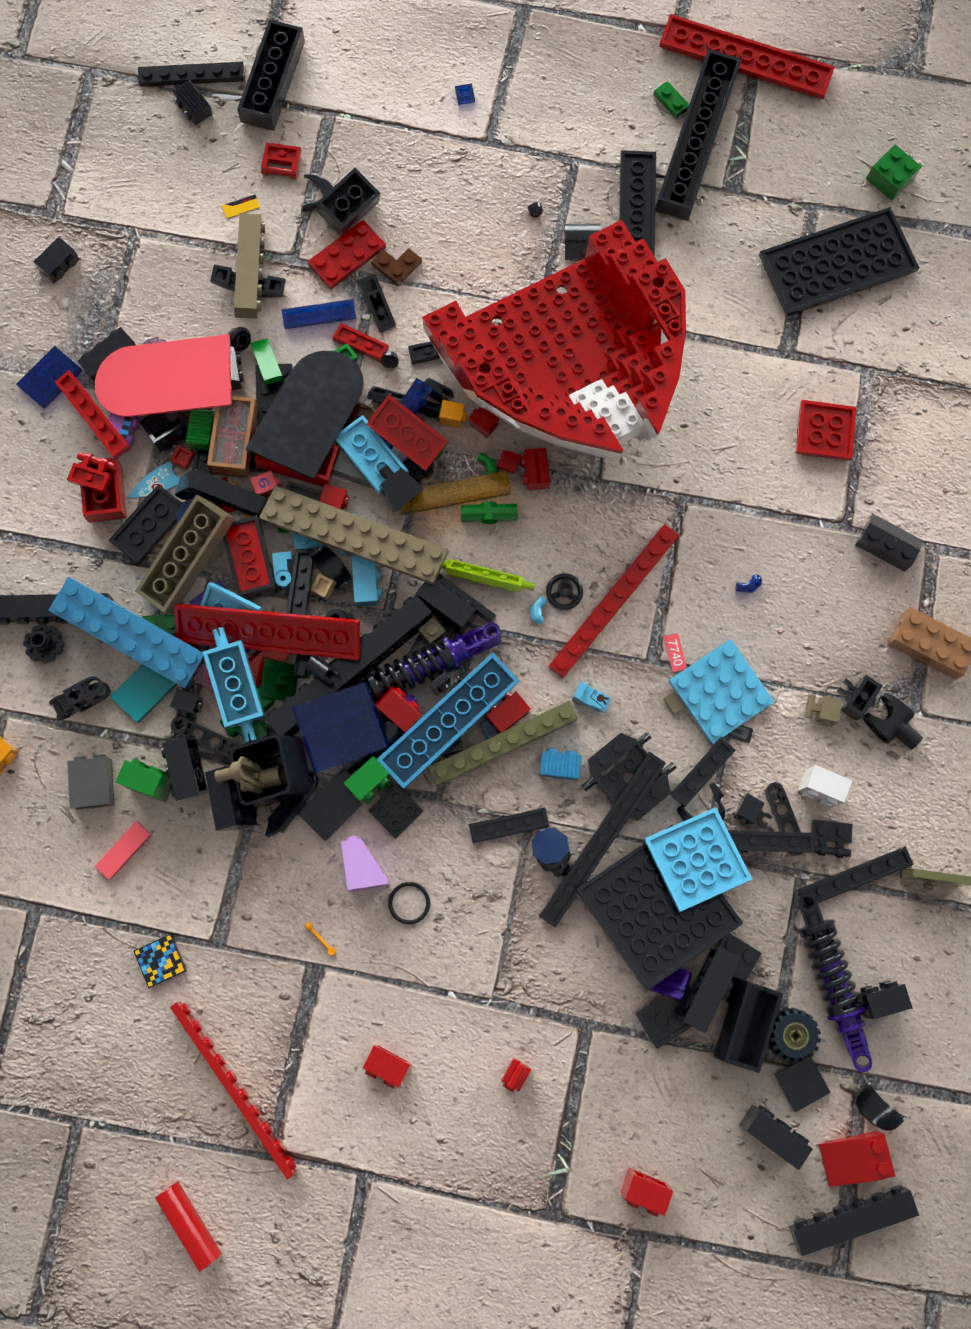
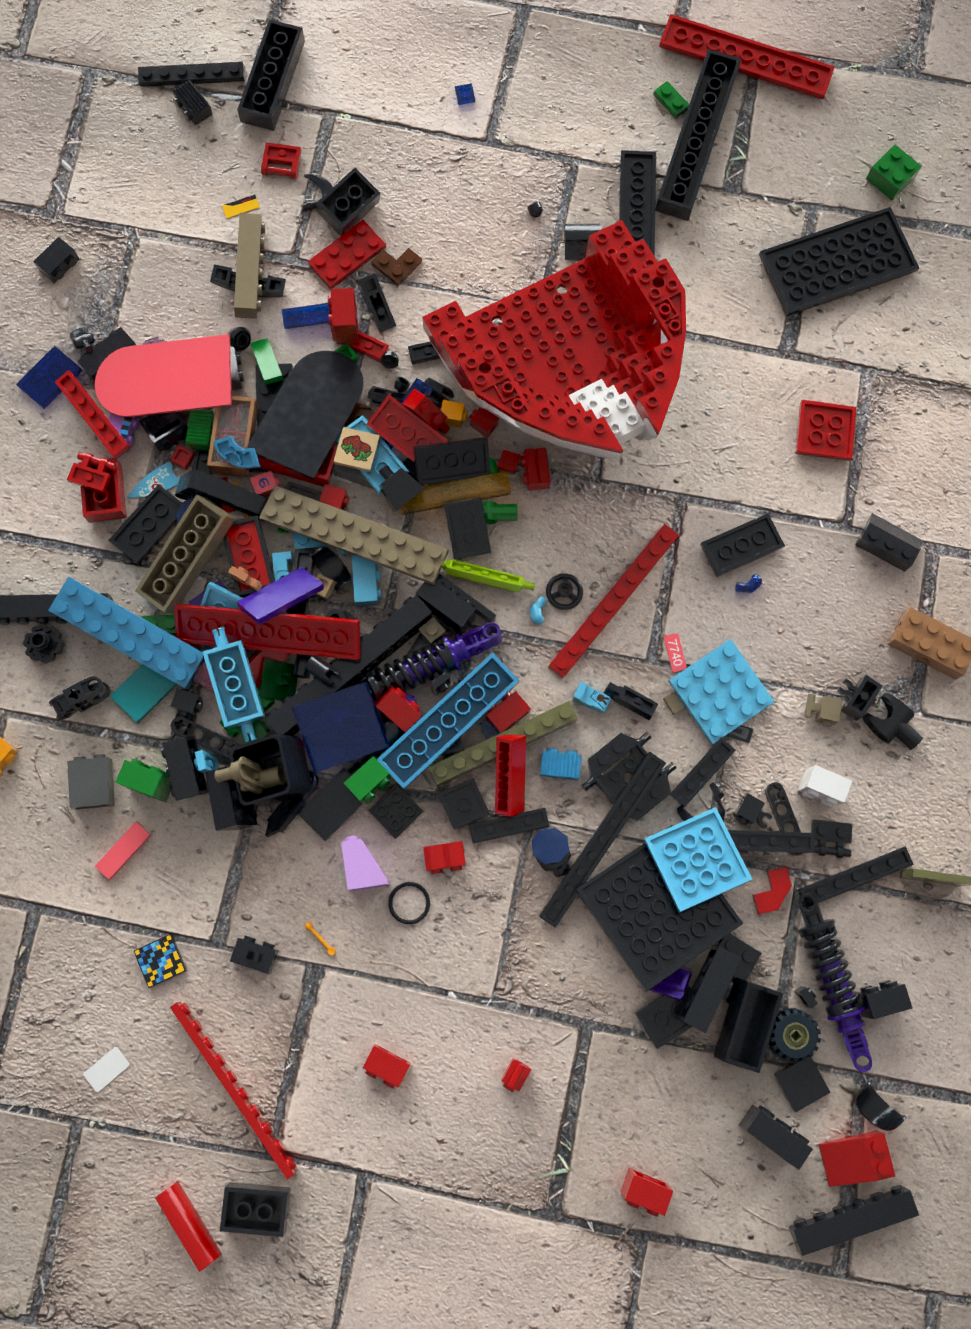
none -> black piece [69,328,95,353]
none -> white sticker [83,1047,130,1092]
none -> medium azure plate [194,750,219,774]
none -> dark azure tile [213,436,260,469]
none -> black brick [220,1182,291,1237]
none -> nougat plate [228,566,263,591]
none -> black brick [230,935,279,974]
none -> dark purple tile [237,567,324,625]
none -> red brick [328,288,359,344]
none -> tan tile [334,427,380,472]
none -> black hinge [394,377,410,393]
none -> red hinge [402,389,450,434]
none -> black tile [413,437,490,485]
none -> red brick [423,841,466,875]
none -> black plate [438,778,490,830]
none -> black tile [444,497,492,560]
none -> red brick [495,735,526,817]
none -> black hinge [604,682,658,720]
none -> black plate [700,513,785,577]
none -> red tile [753,867,792,914]
none -> black plate [794,986,818,1008]

